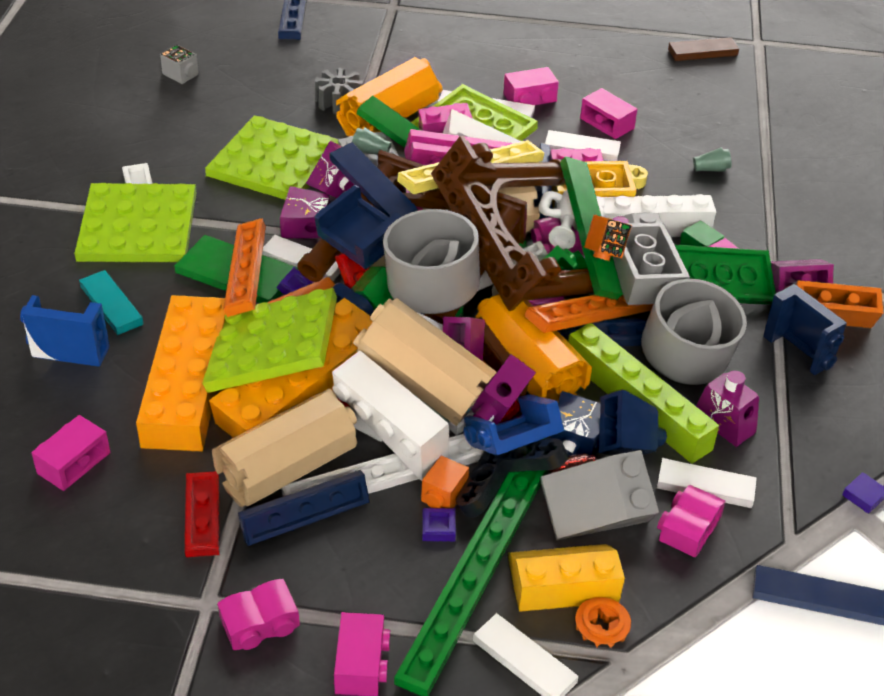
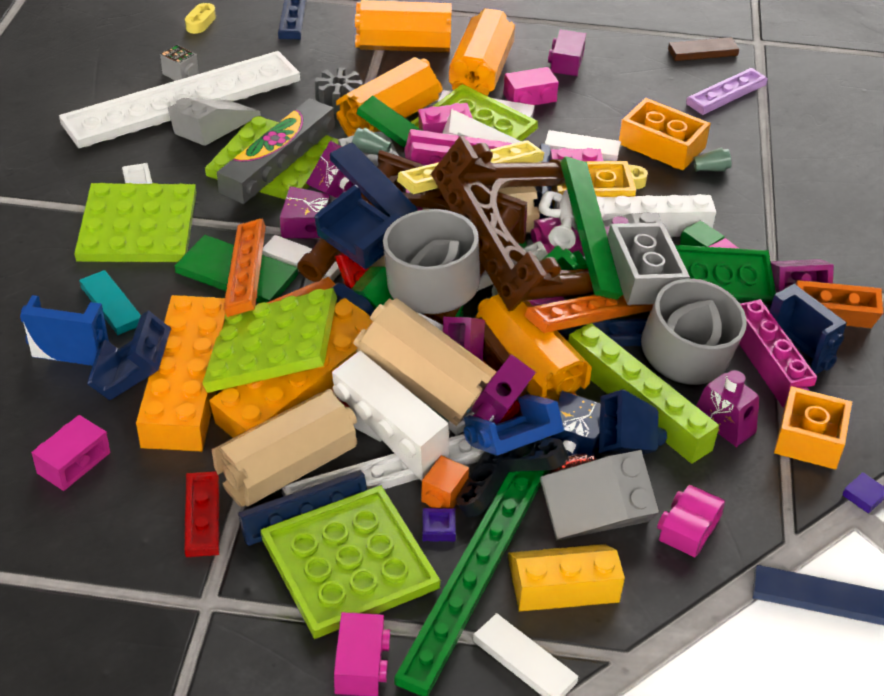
dark pink brick [217,579,300,650] -> none
dark purple tile [276,267,314,295] -> none
orange gear [575,597,631,648] -> none
dark pink brick [580,88,637,139] -> none
brick [584,215,632,261] -> none
white tile [657,458,757,508] -> none
none -> white plate [59,51,300,148]
none -> dark blue panel [87,310,171,401]
none -> light grey slope [168,98,261,146]
none -> light yellow beam [185,3,216,34]
none -> dark grey brick [217,98,335,204]
none -> lime plate [260,485,441,639]
none -> light orange brick [355,0,452,52]
none -> light orange brick [449,8,515,96]
none -> brick [548,29,587,76]
none -> light orange brick [619,98,711,170]
none -> lavender tile [686,68,768,115]
none -> dark pink brick [739,299,817,408]
none -> light orange brick [774,386,852,470]

